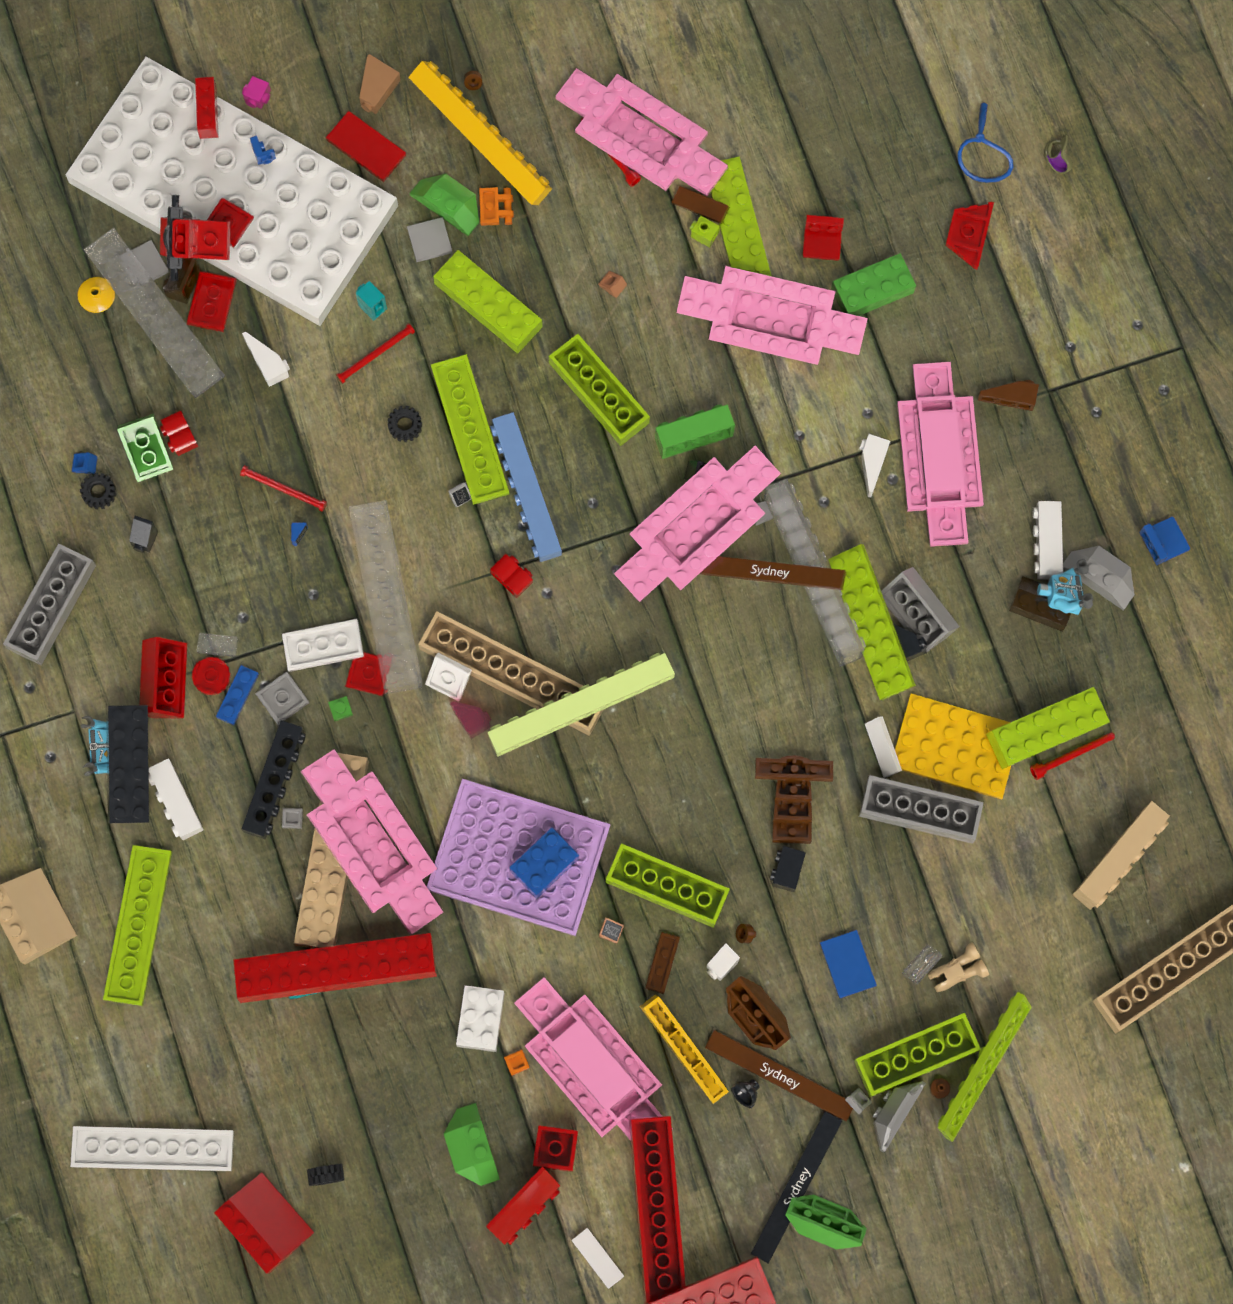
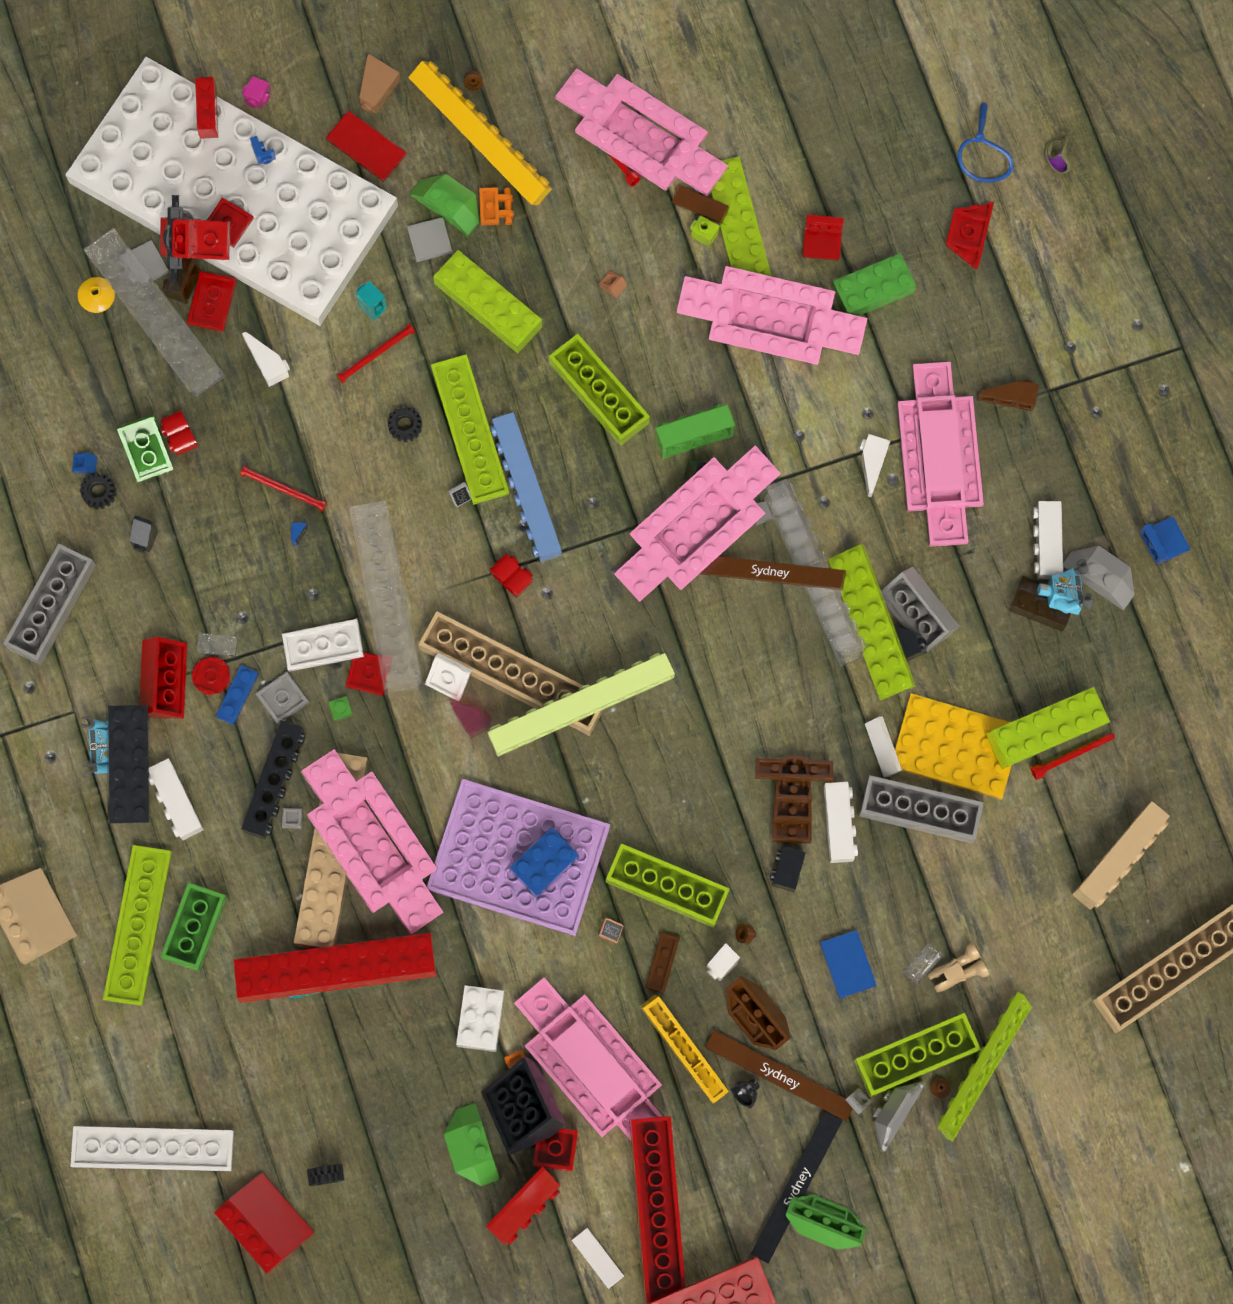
none -> bright green brick [161,883,228,972]
none -> black slope [481,1057,566,1155]
none -> white brick [823,782,858,863]

